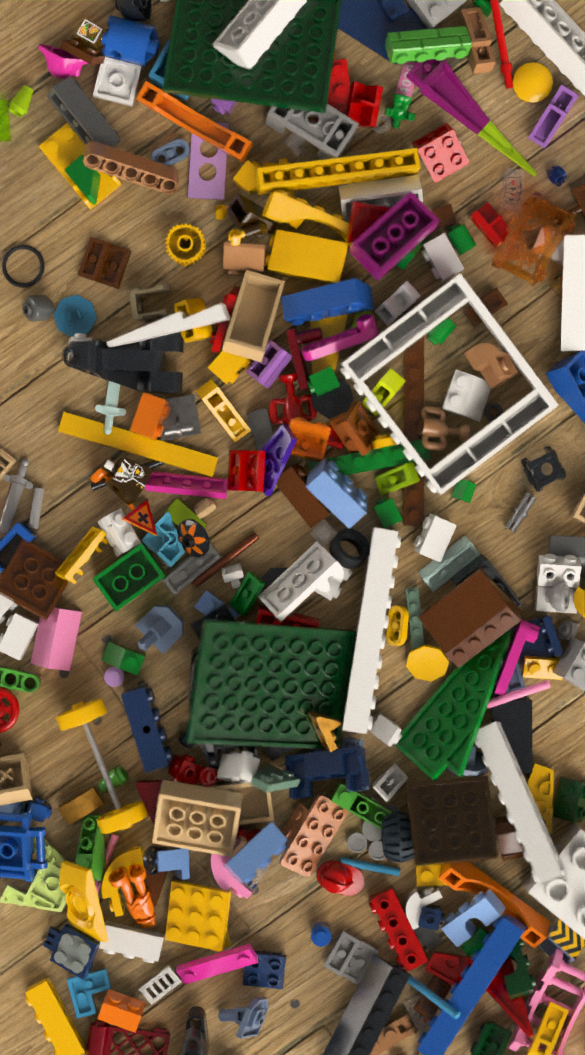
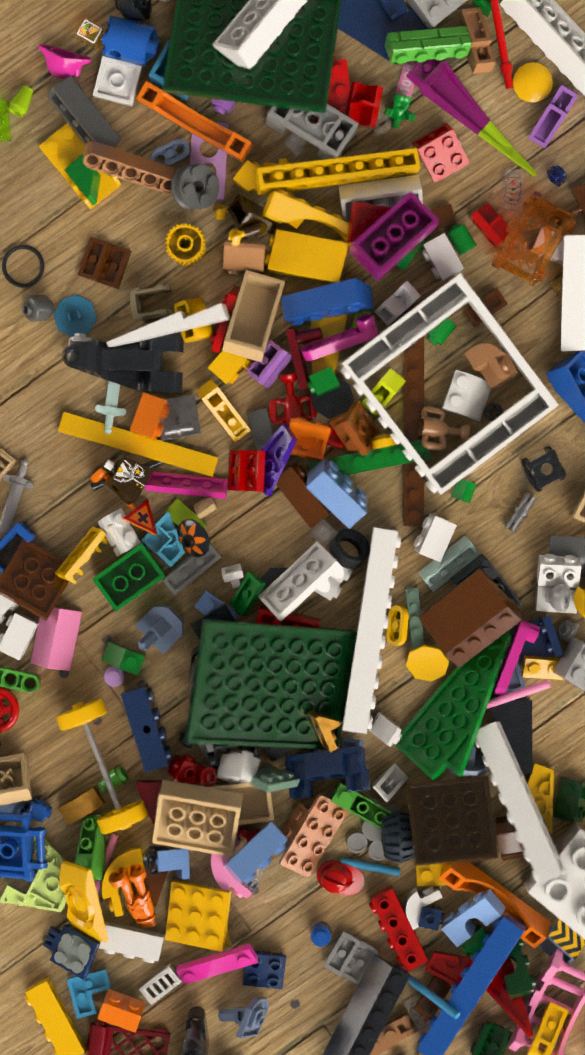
light grey piece [28,487,44,529] -> none
reddish brown plate [60,37,105,65] -> none
copper bar [191,532,260,588] -> none
green brick [373,497,403,529] -> none
lime slope [374,462,420,496] -> none
dark grey sticker [414,927,442,951] -> none
none -> dark grey wheel [171,164,219,210]

